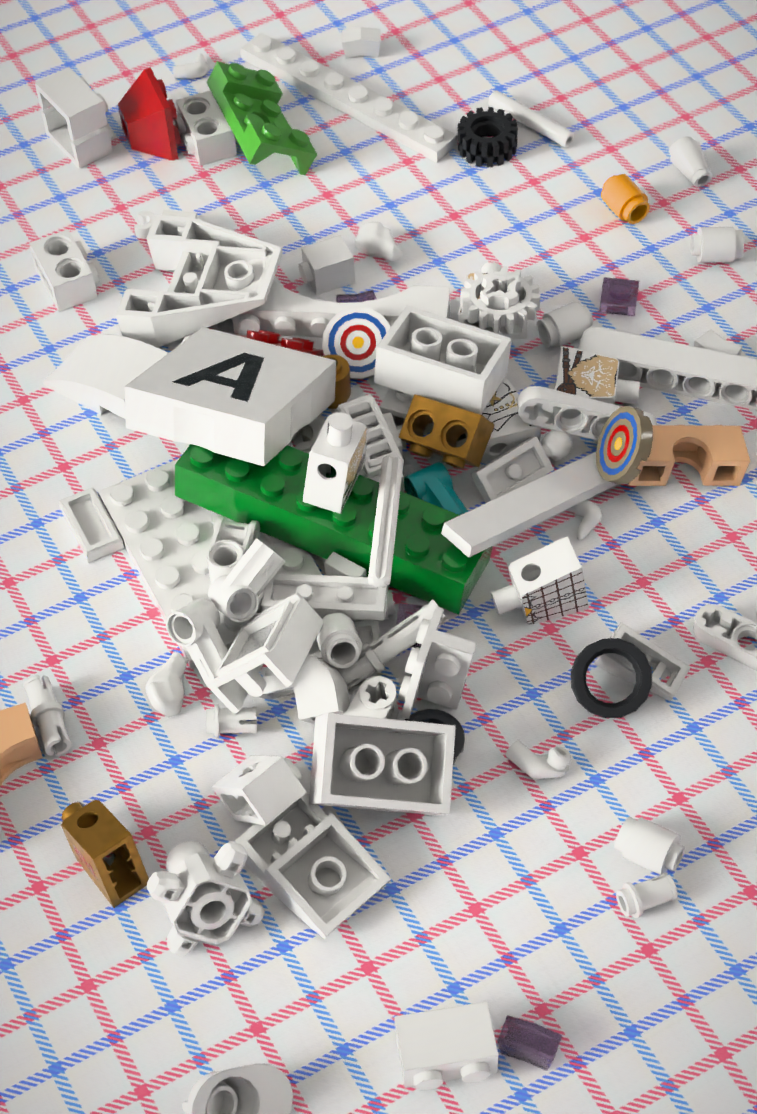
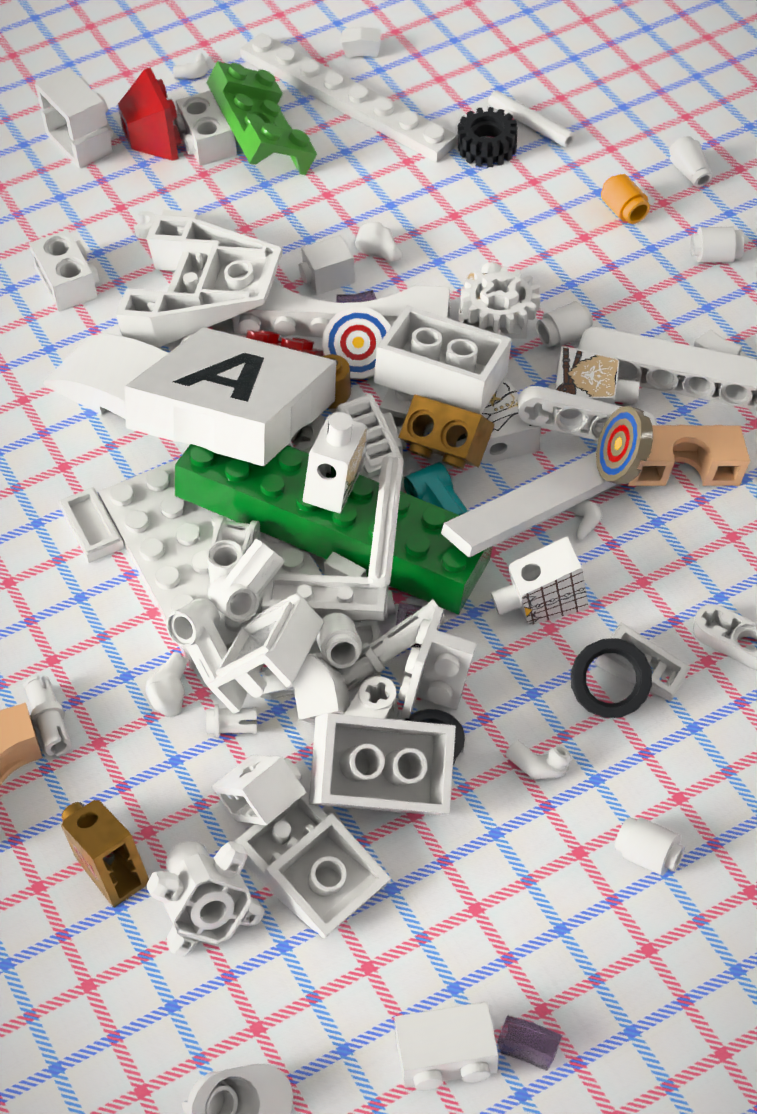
white plate [470,430,572,503] -> none
clear purple plate [599,277,639,316] -> none
white pin [616,872,678,918] -> none

